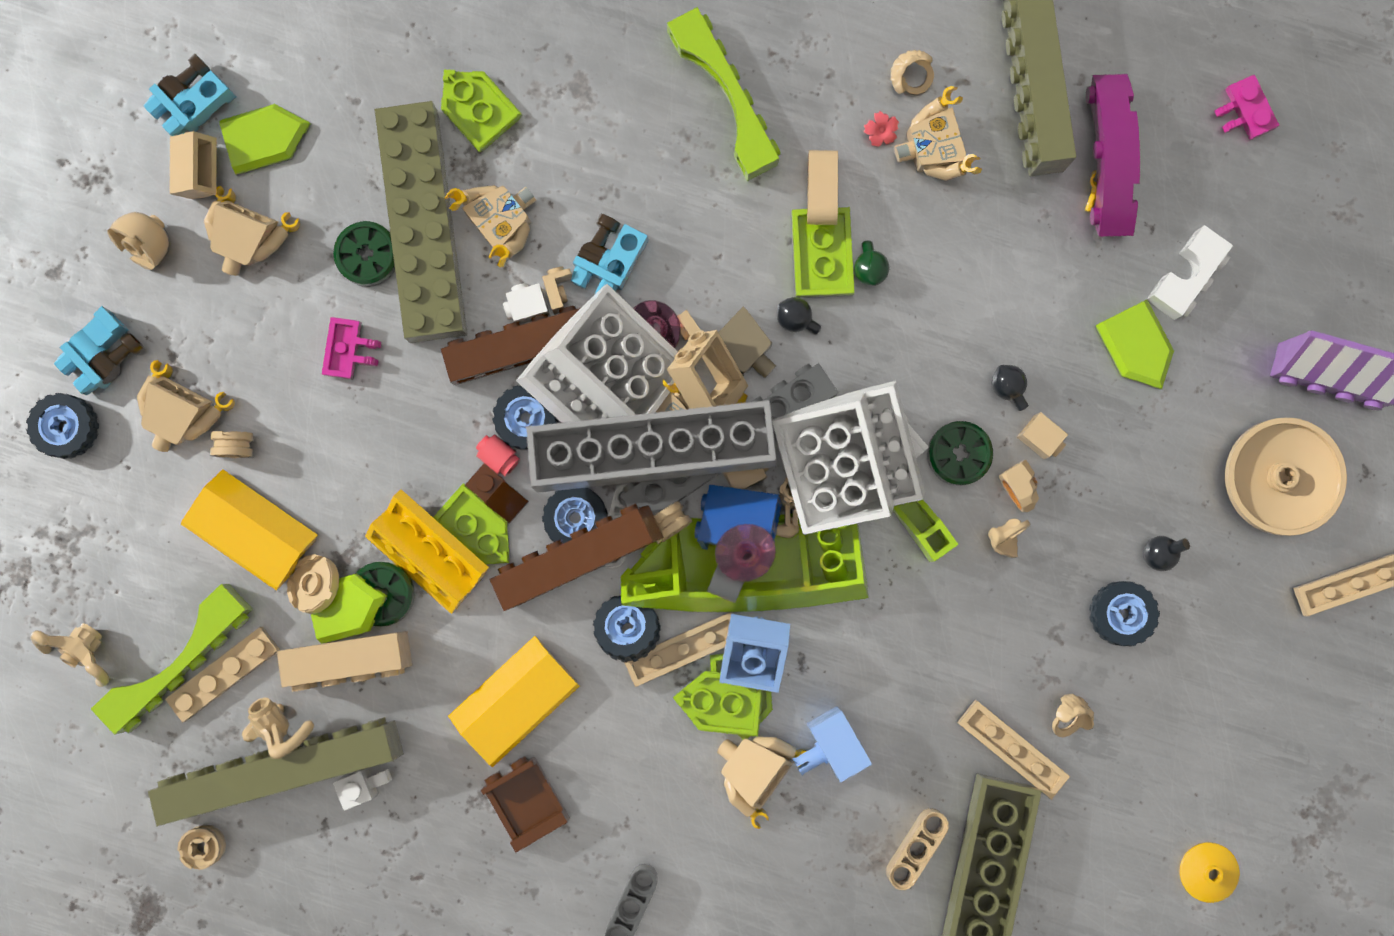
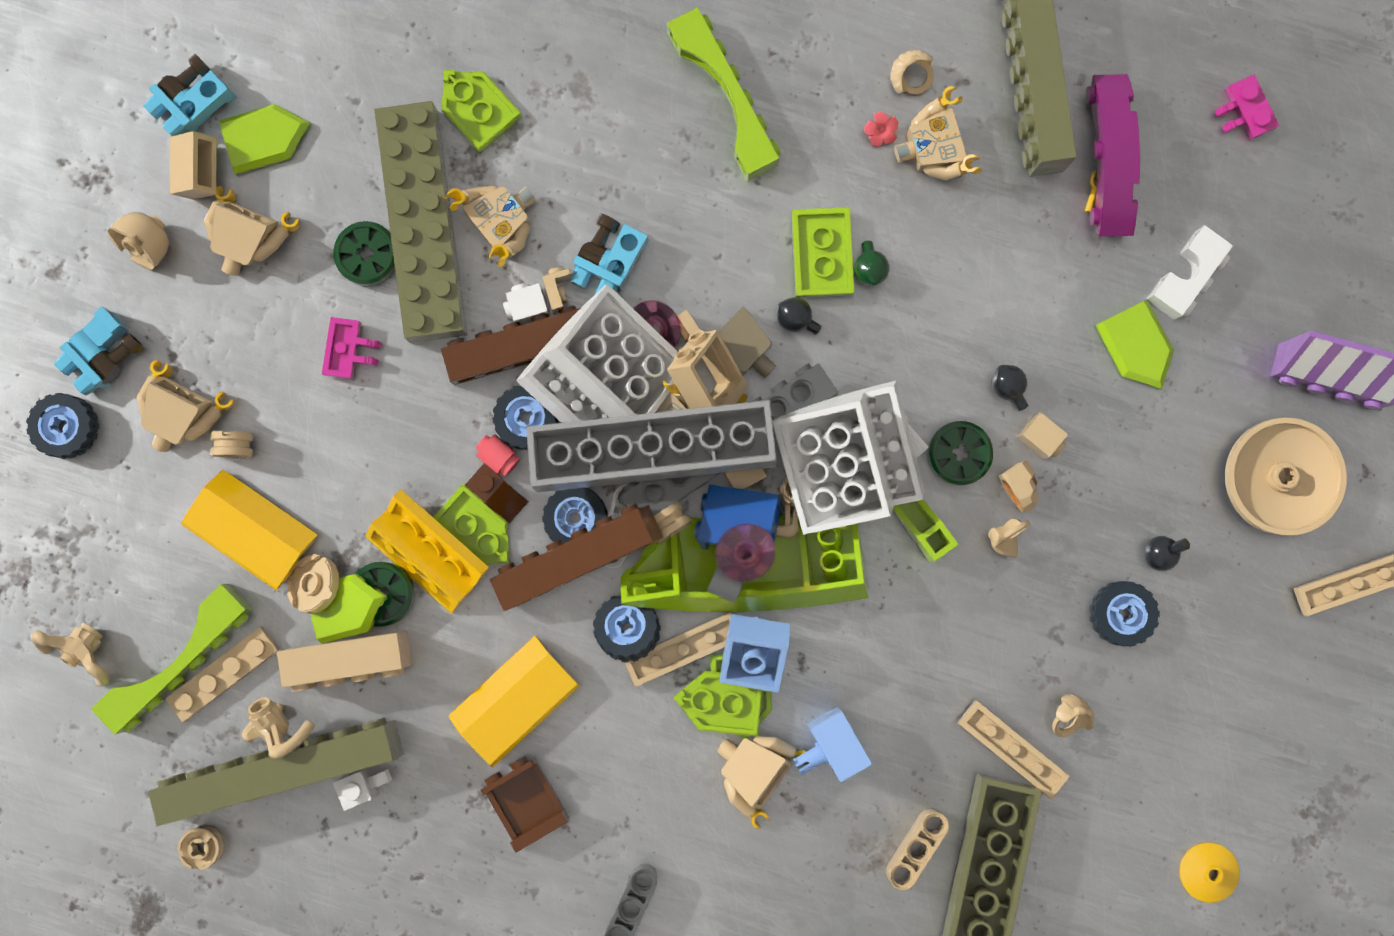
tan beam [807,150,838,225] -> none

